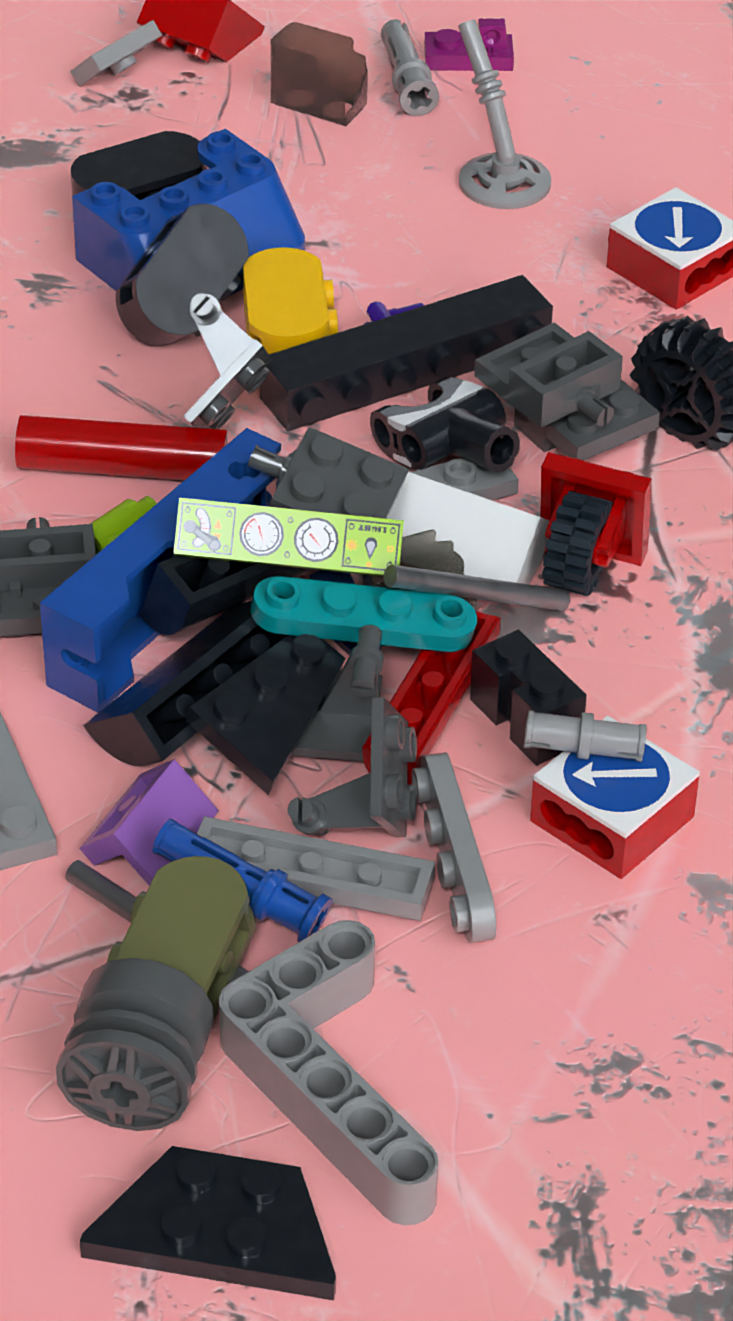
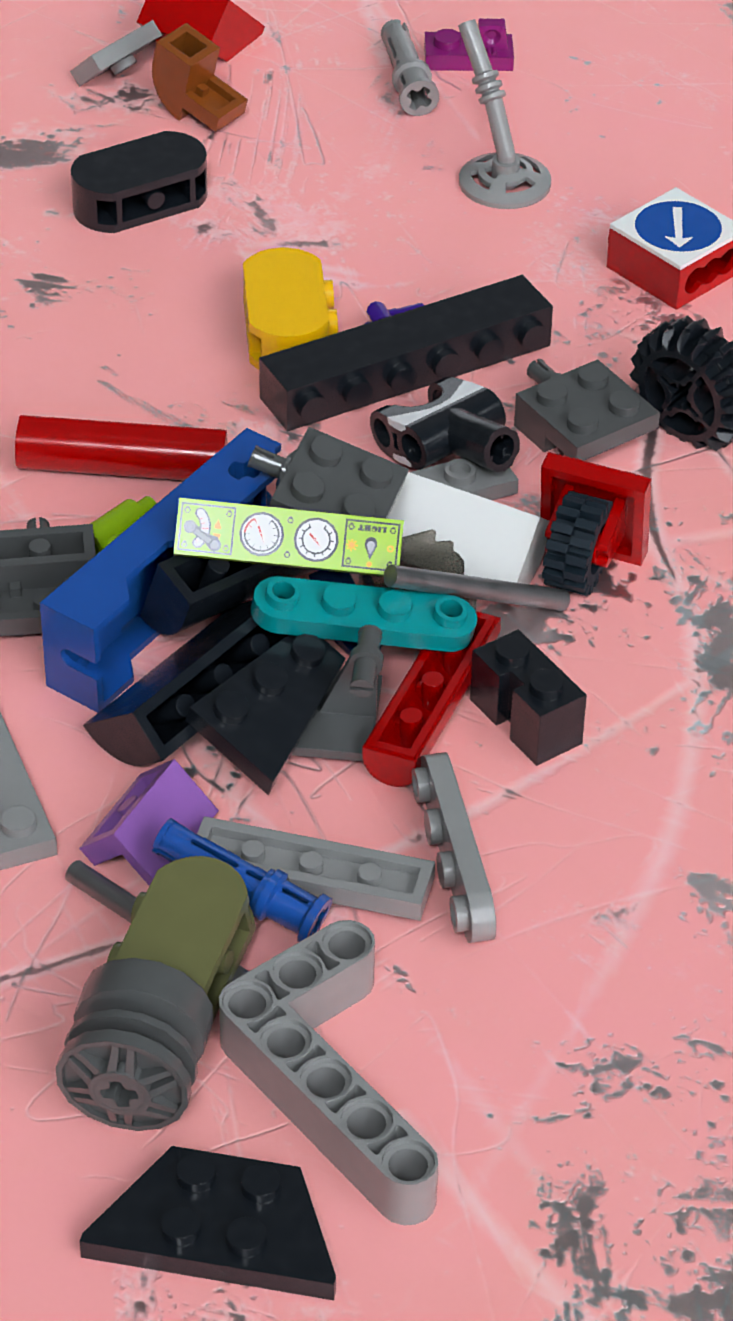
blue windscreen [72,128,305,301] -> none
black brick [116,204,248,346] -> none
plate [183,293,272,429] -> none
clear smoke piece [271,22,368,126] -> none
dark grey plate [288,697,417,837] -> none
dark grey plate [474,323,623,428] -> none
light grey pin [524,710,646,762] -> none
piece [530,715,700,879] -> none
none -> dark orange brick [152,23,248,132]

